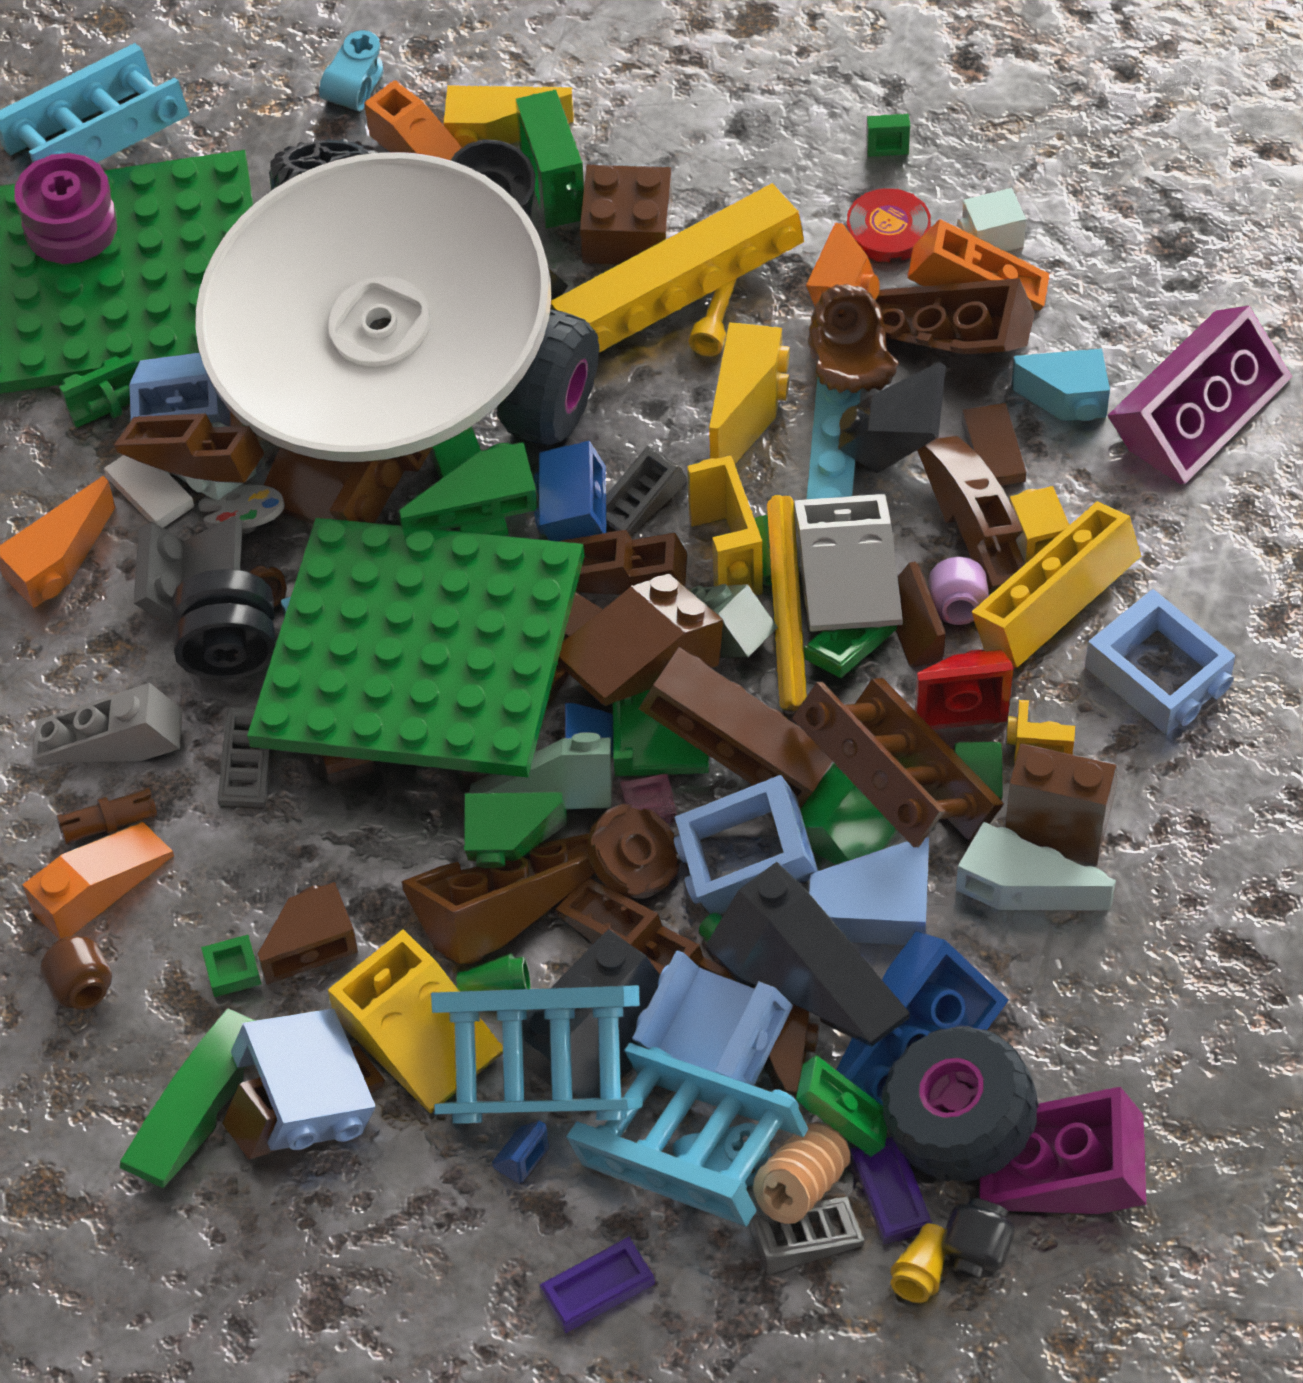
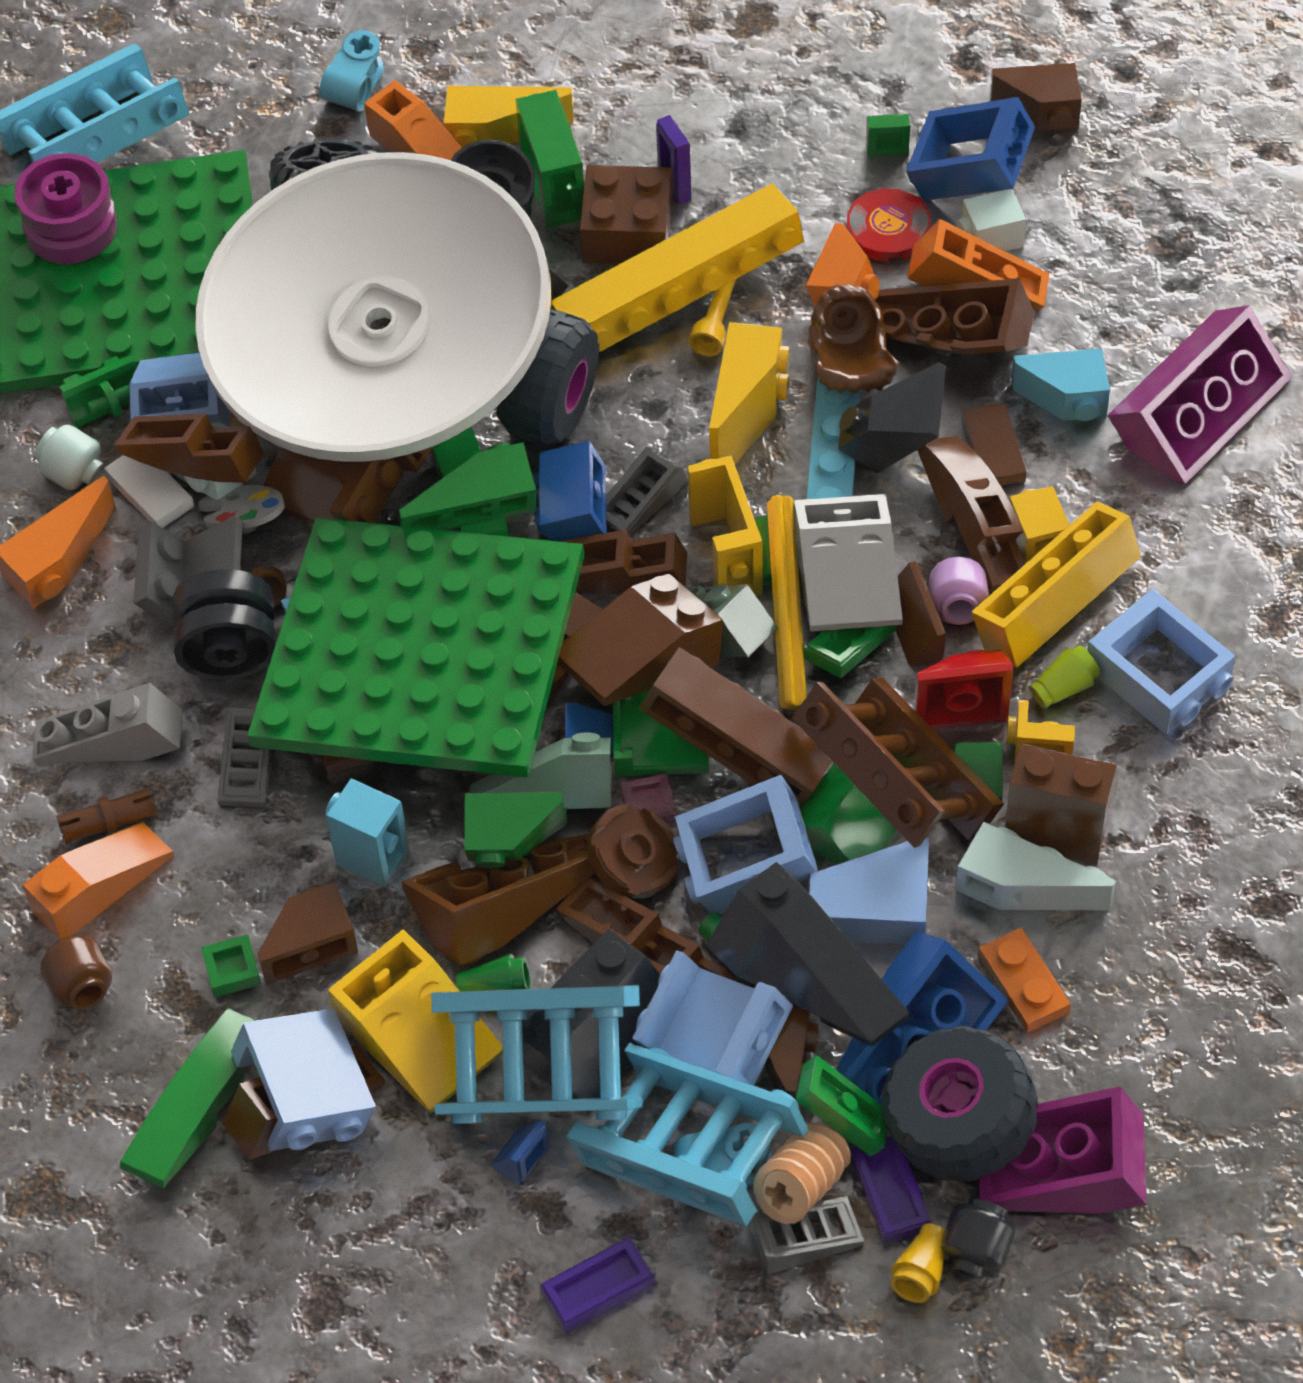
none -> light aqua head [34,425,104,490]
none -> medium azure brick [325,778,410,887]
none -> dark purple tile [656,115,692,205]
none -> blue window [906,97,1035,201]
none -> orange plate [978,927,1071,1033]
none -> reddish brown slope [990,62,1082,131]
none -> lime cone [1029,645,1101,709]

